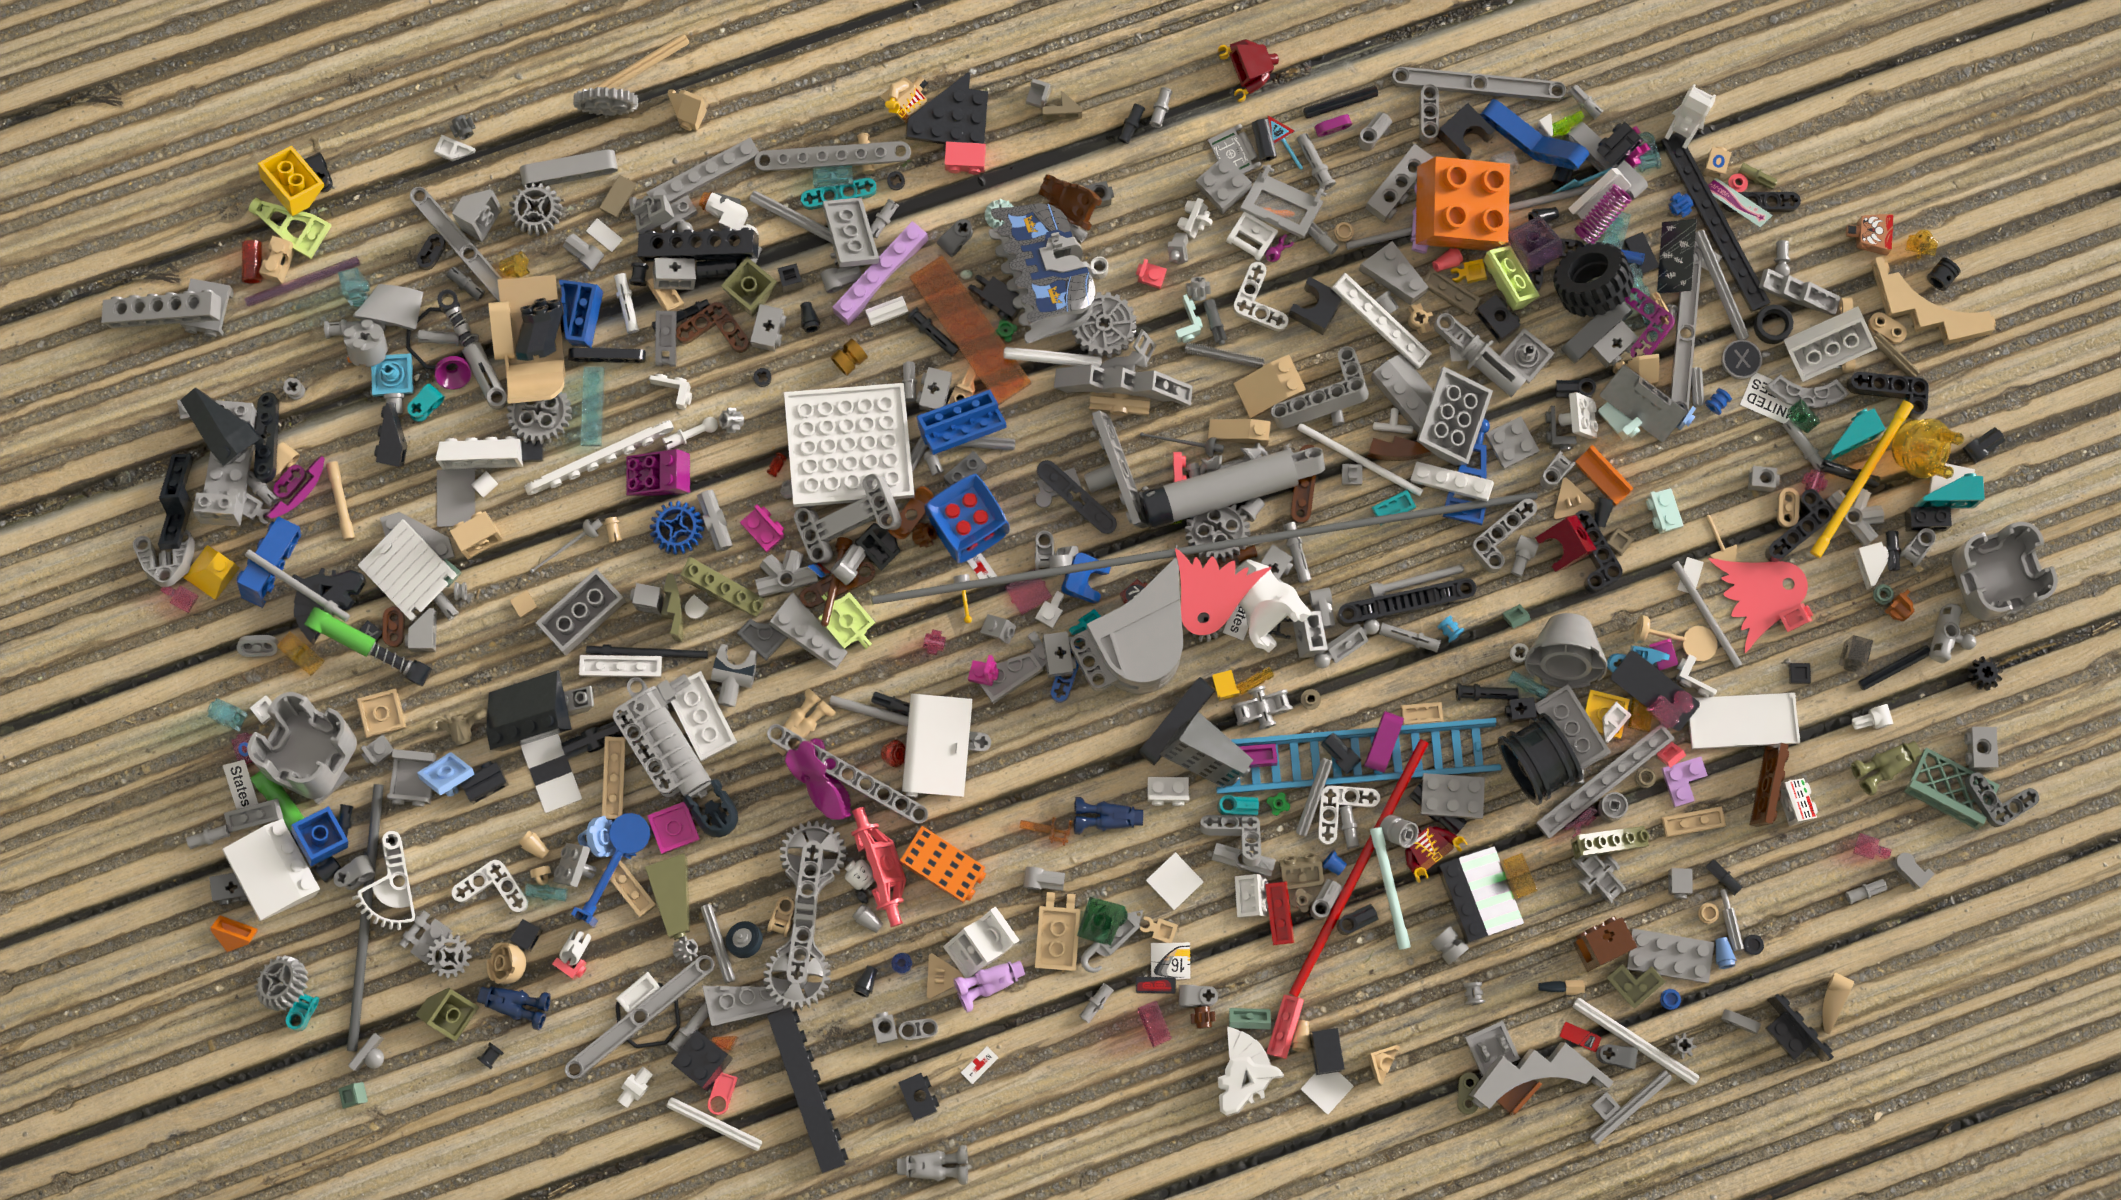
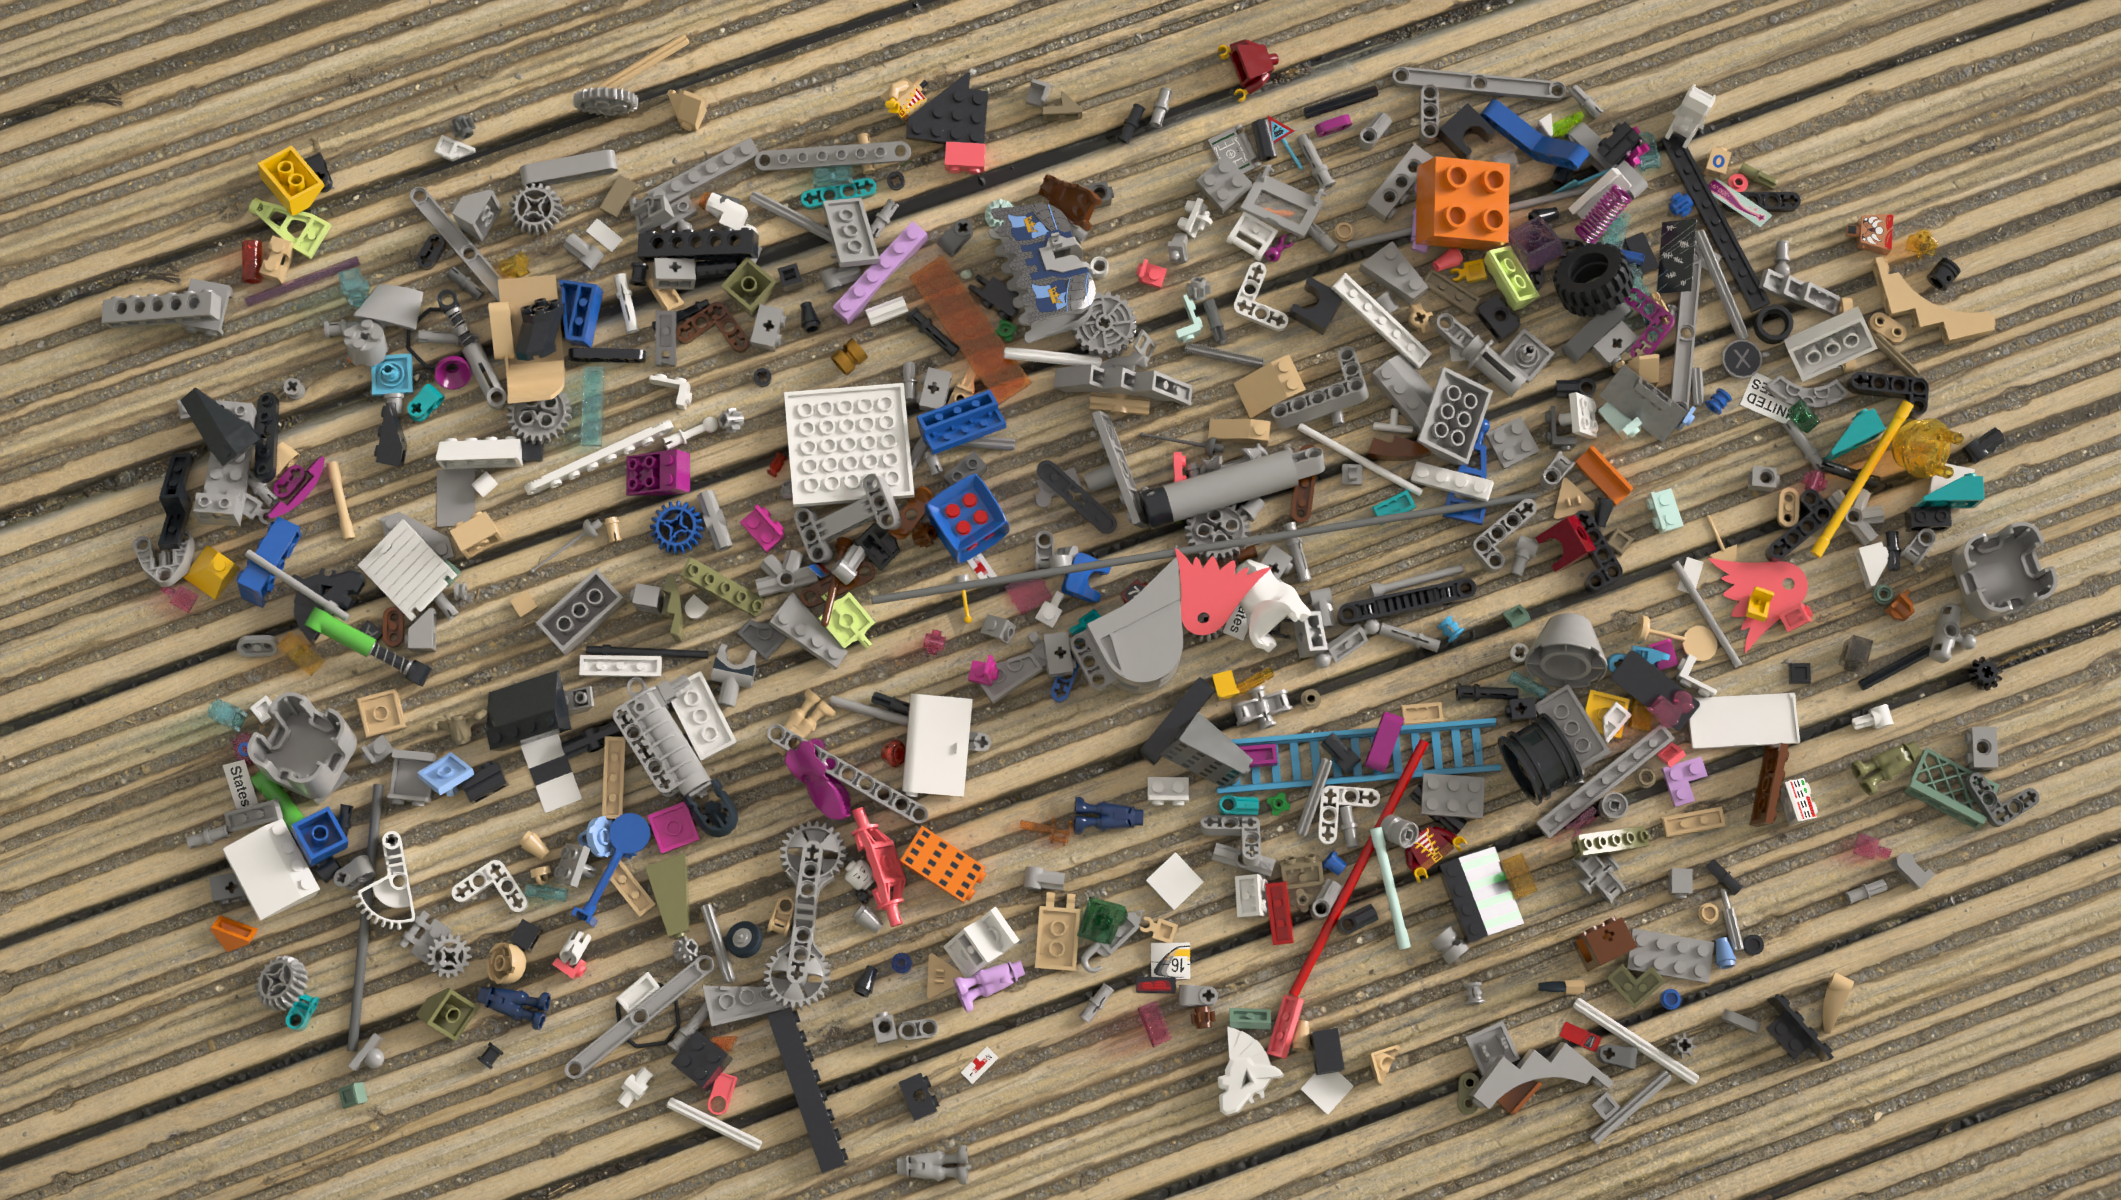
none -> yellow bracket [1745,587,1774,622]

